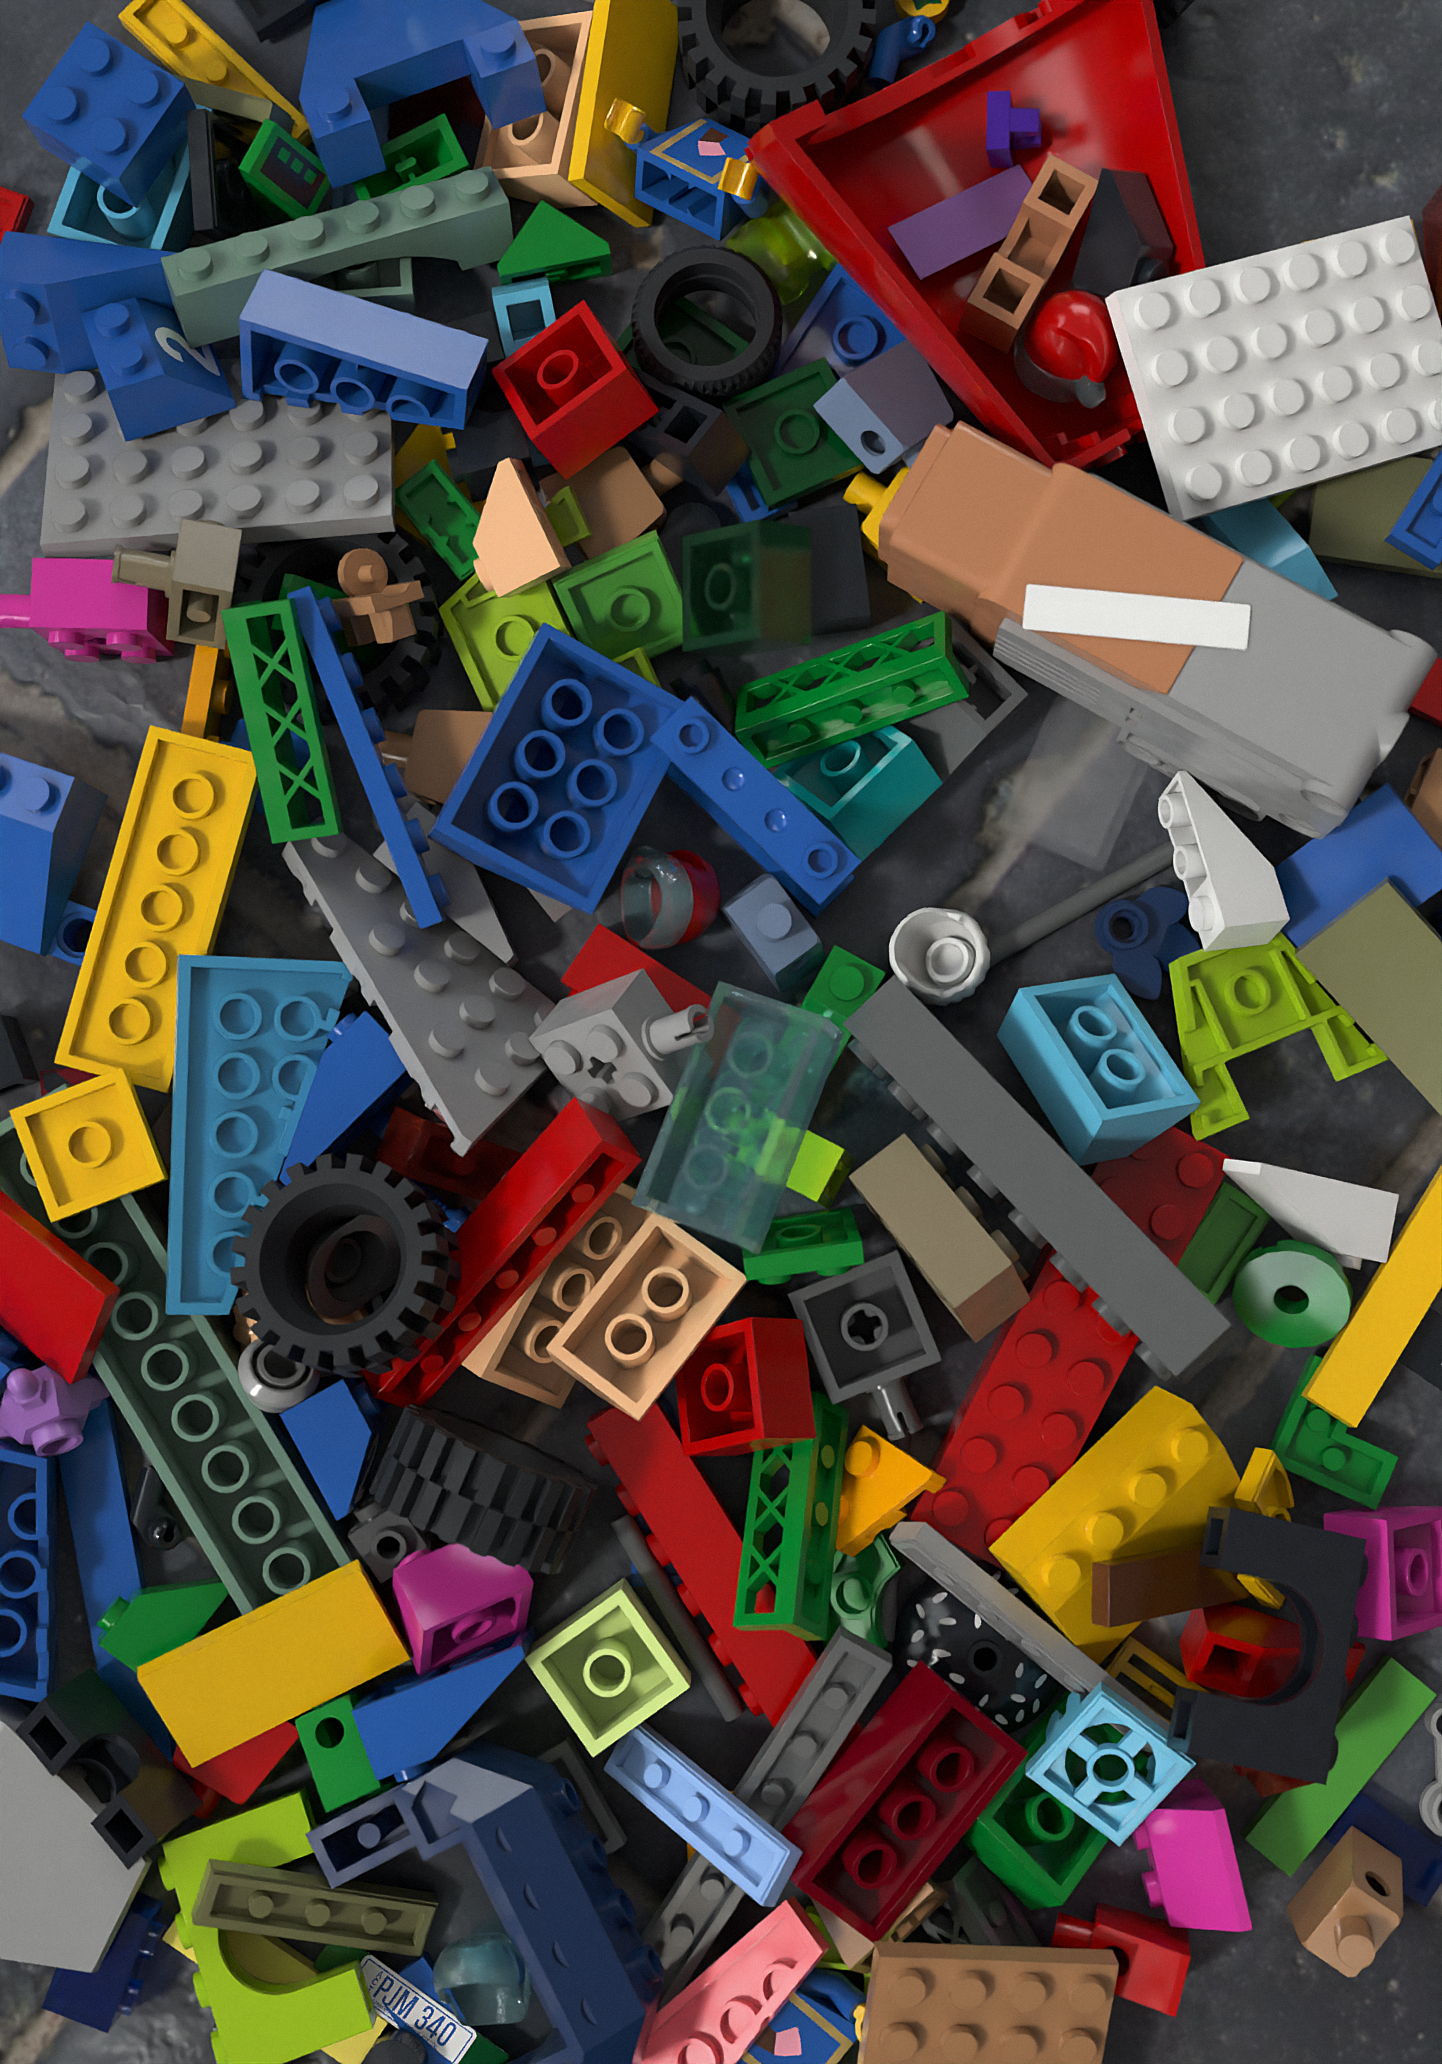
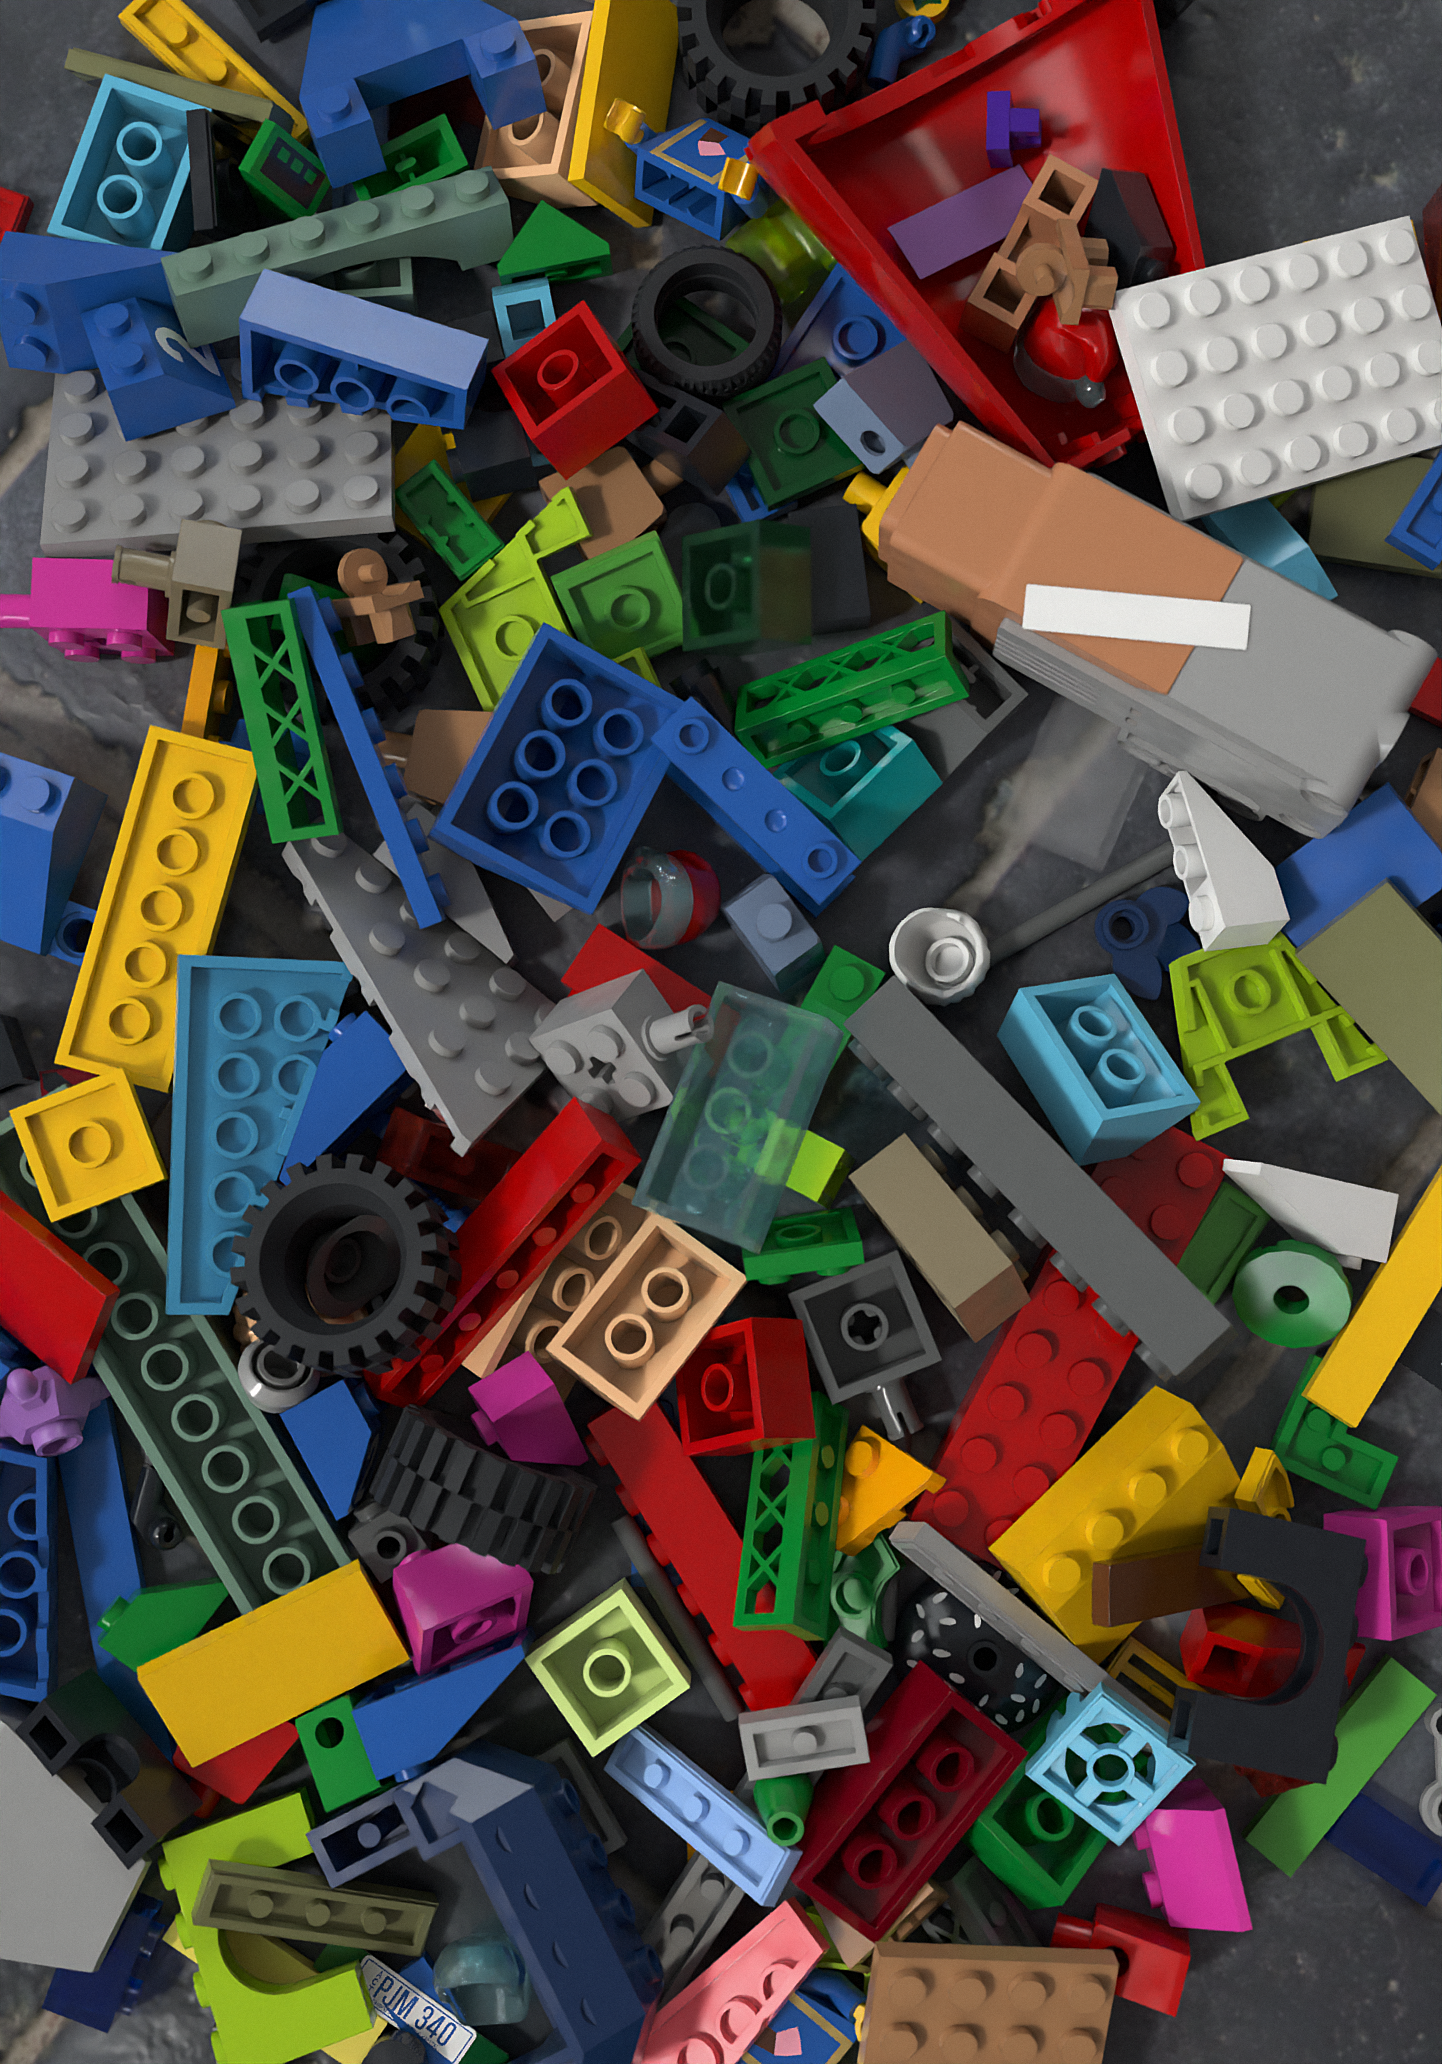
blue brick [21,21,197,208] -> none
light nougat slope [473,457,572,598] -> none
medium nougat torso [1286,1826,1404,1978] -> none
none -> dark pink slope [468,1351,589,1466]
none -> light grey plate [739,1695,870,1781]
none -> green cone [753,1773,814,1846]
none -> medium nougat hips [1016,218,1118,325]

